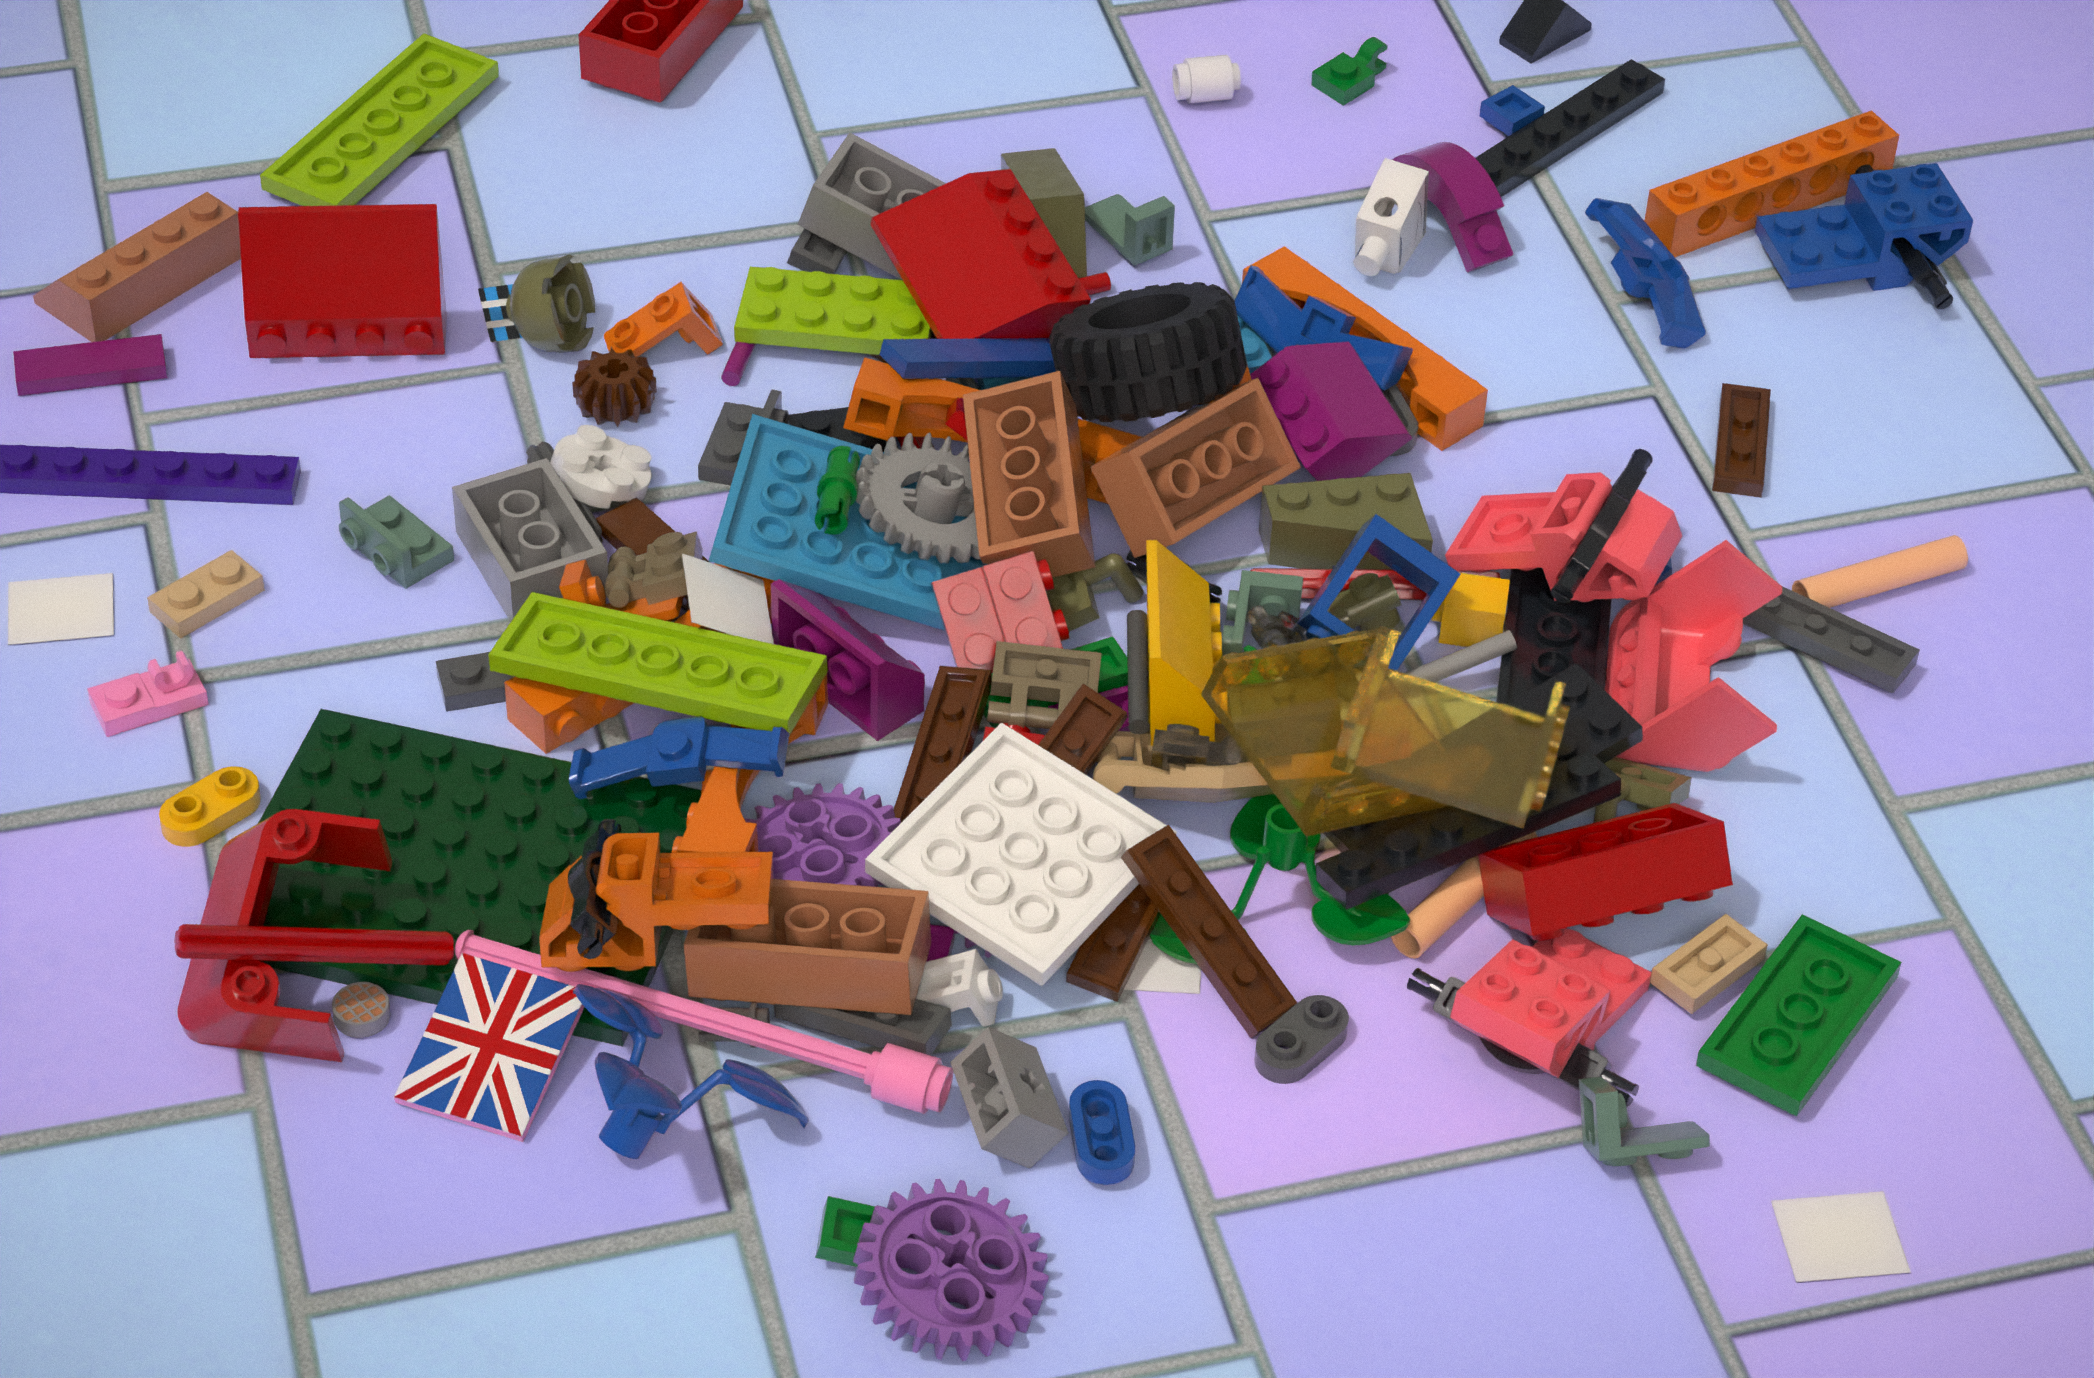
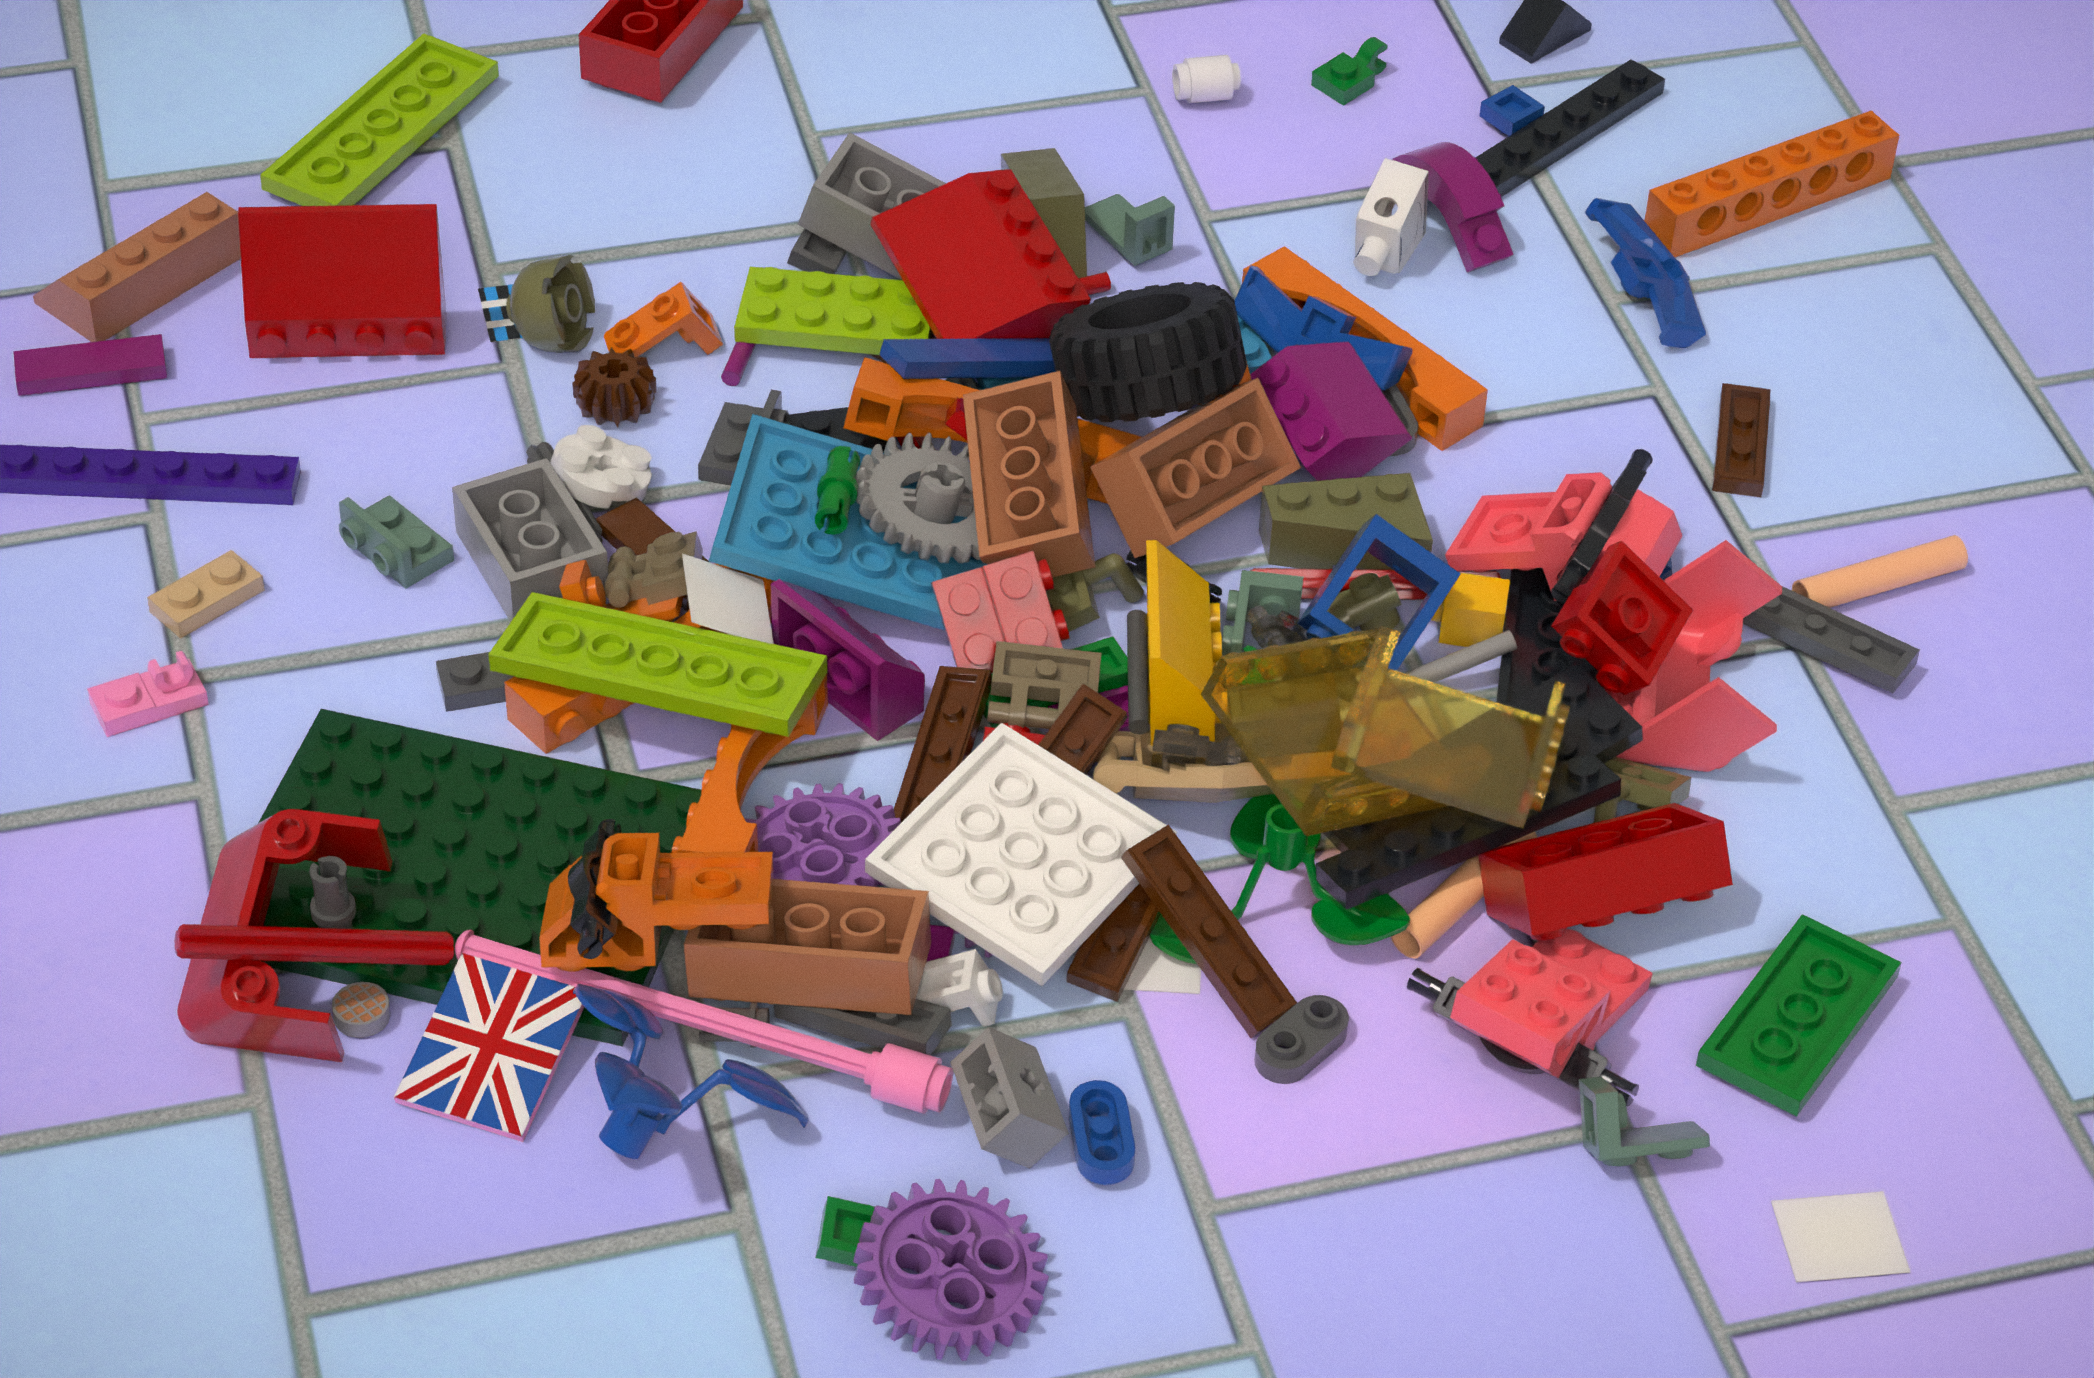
white sticker [8,573,114,645] -> none
yellow plate [159,766,261,847] -> none
blue plate [569,716,790,799] -> none
tan plate [1650,914,1768,1014] -> none
blue piece [1755,163,1973,309] -> none
none -> dark grey pin [309,856,357,929]
none -> red plate [1551,541,1693,695]

